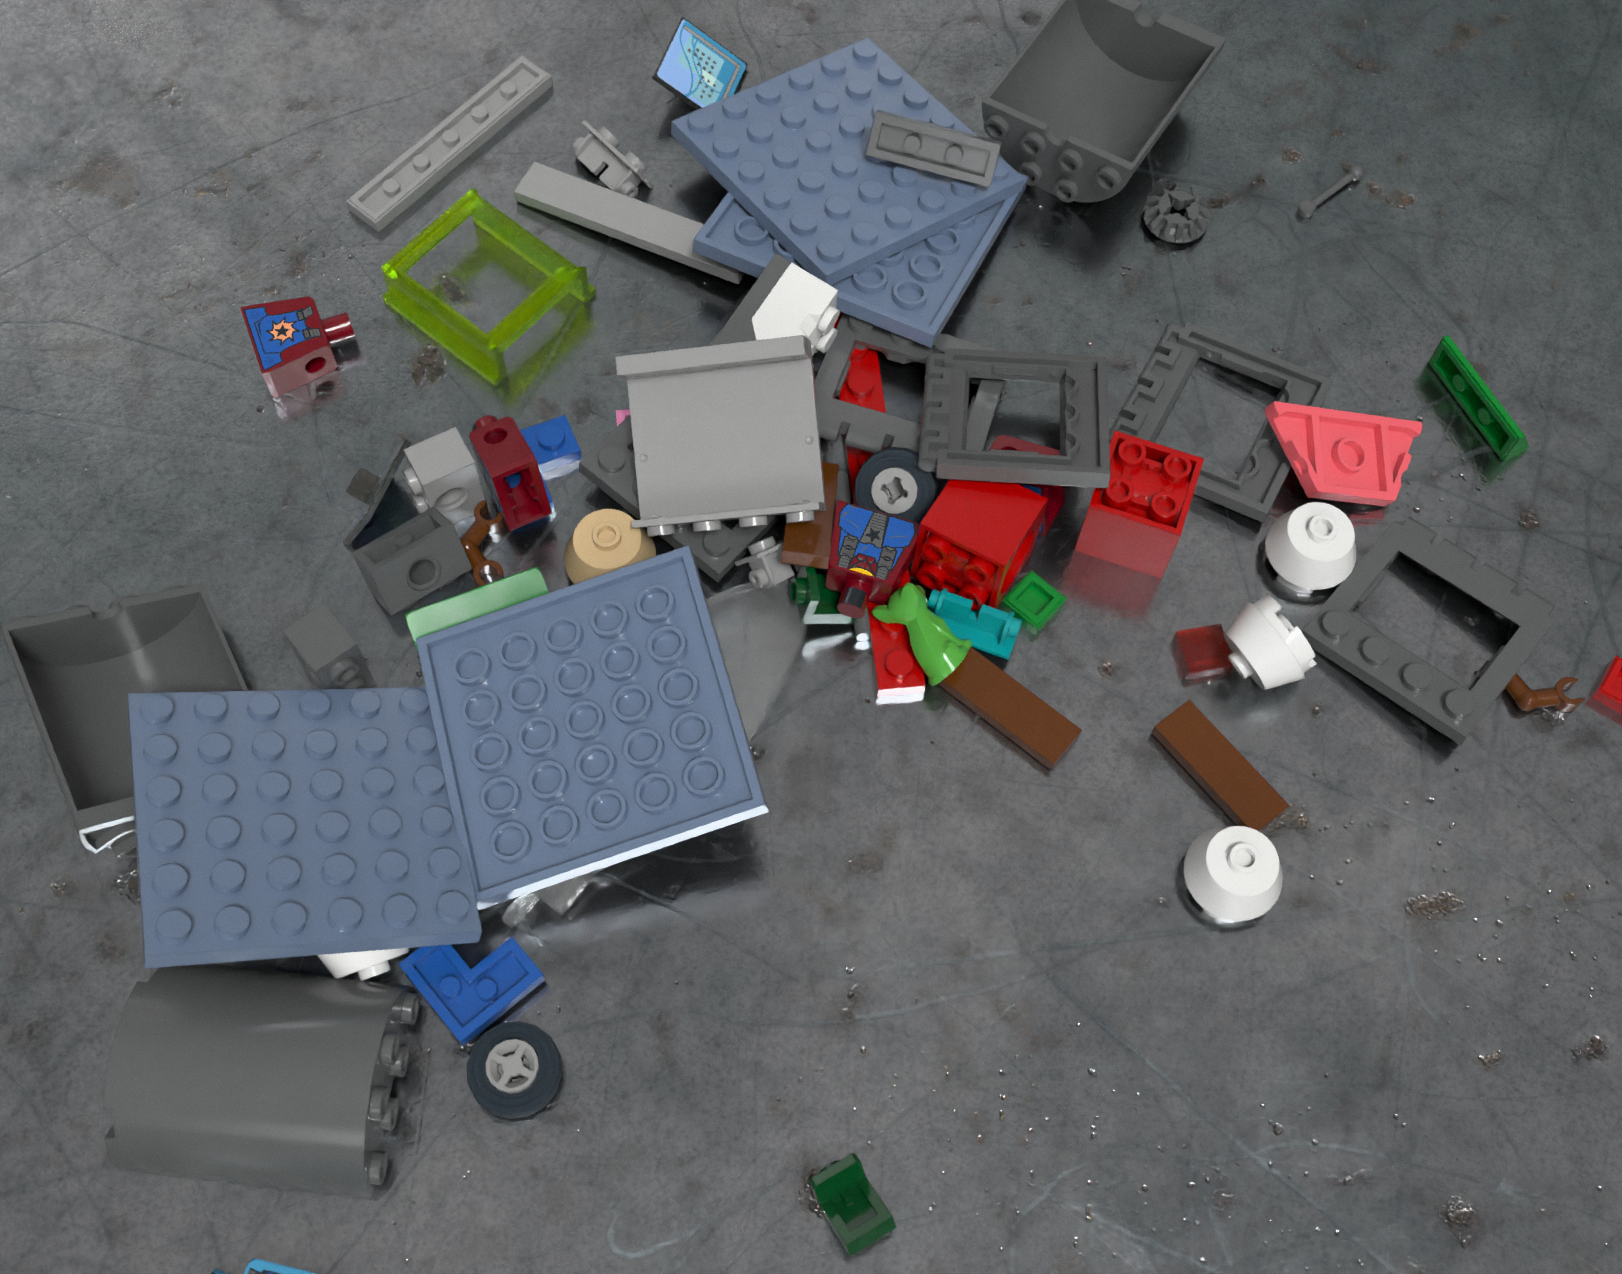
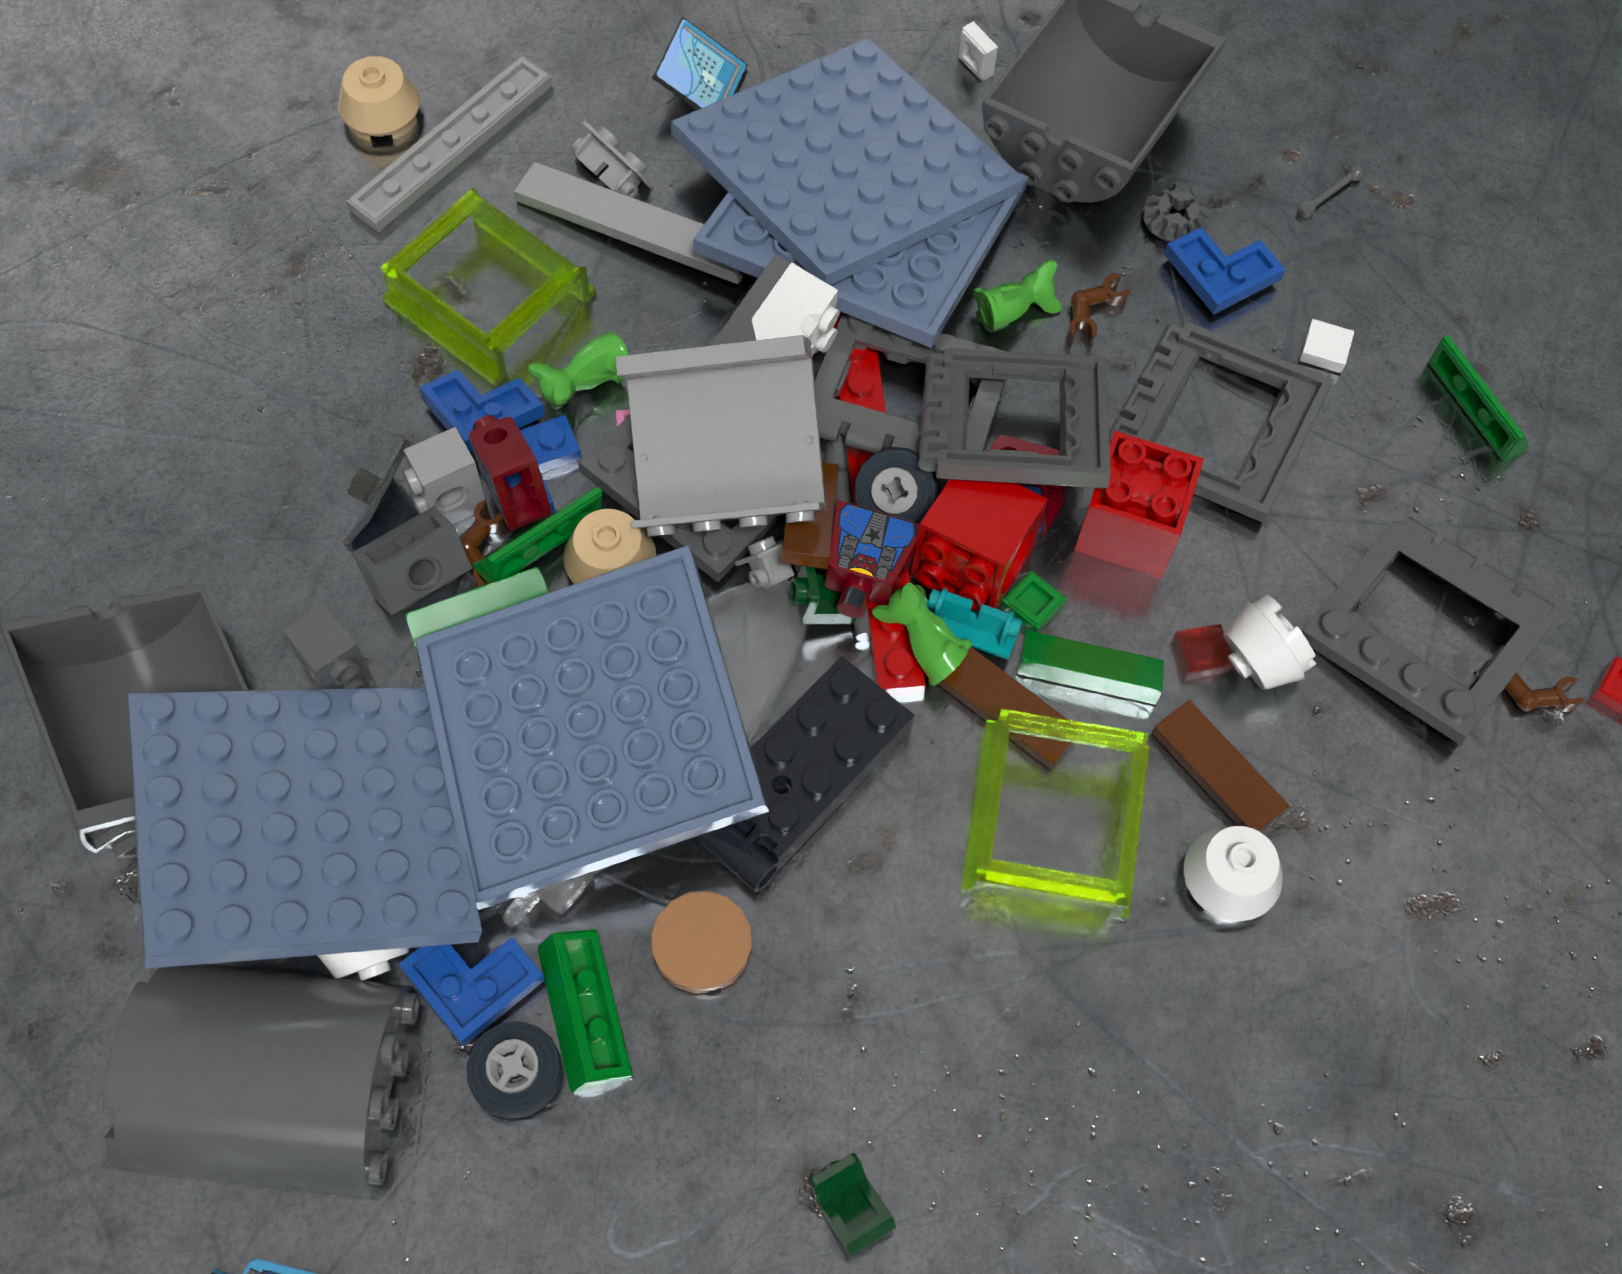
dark red torso [241,296,355,398] -> none
dark grey hinge [866,110,1002,187] -> none
coral wing [1265,401,1422,507] -> none
white cone [1265,502,1356,594] -> none
none -> tan cone [338,56,420,141]
none -> blue plate [420,369,545,452]
none -> green slope [473,487,602,584]
none -> bright green animal [528,331,629,410]
none -> green slope [538,929,633,1092]
none -> medium nougat tile [651,891,752,994]
none -> black hinge [693,656,915,892]
none -> white tile [958,22,998,81]
none -> clear neon green piece [961,709,1150,920]
none -> bright green animal [973,259,1062,333]
none -> green slope [1017,630,1164,705]
none -> reddish brown arm [1066,274,1130,346]
none -> blue plate [1164,227,1286,314]
none -> white tile [1299,319,1354,373]

